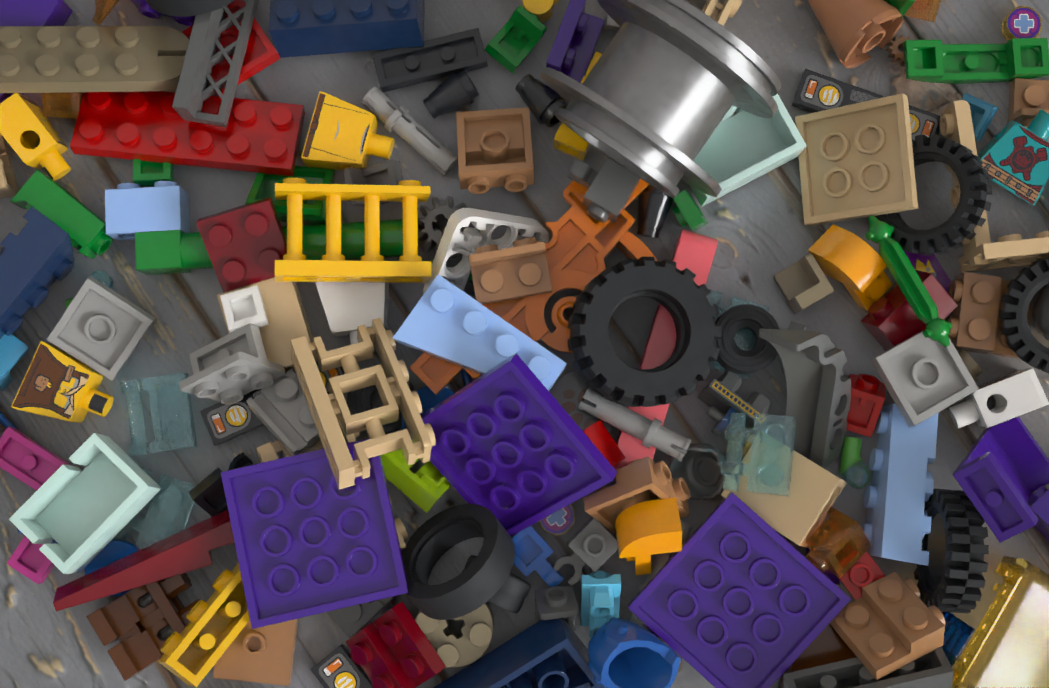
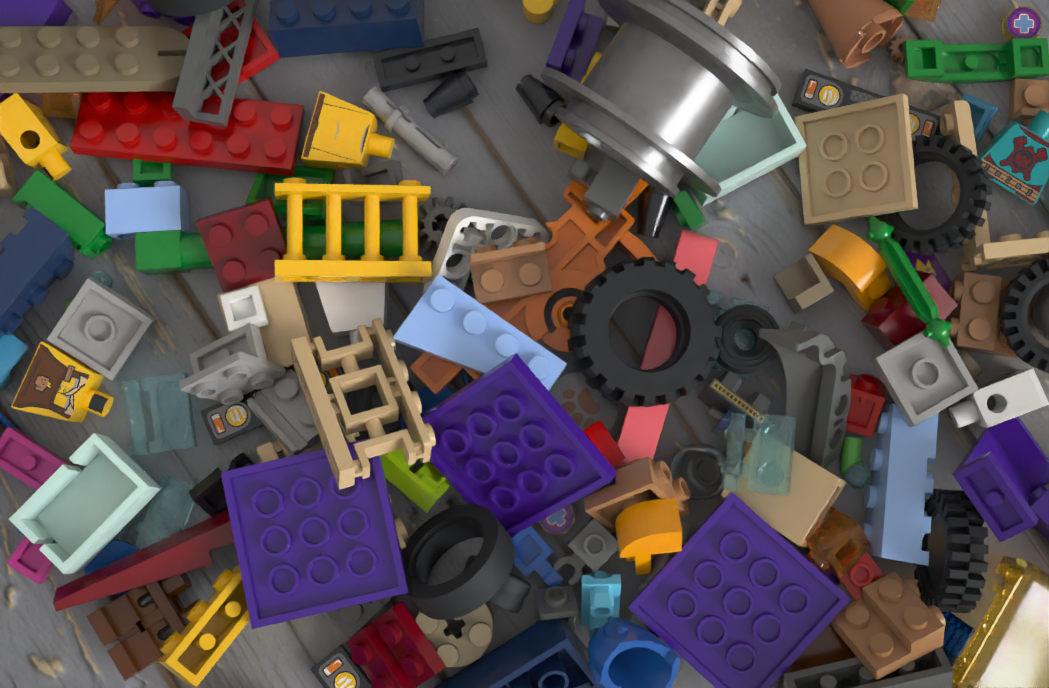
medium nougat plate [213,618,299,686] -> none
medium nougat plate [456,107,534,195] -> none
green bracket [484,6,547,74] -> none
light grey pin [578,387,692,462] -> none

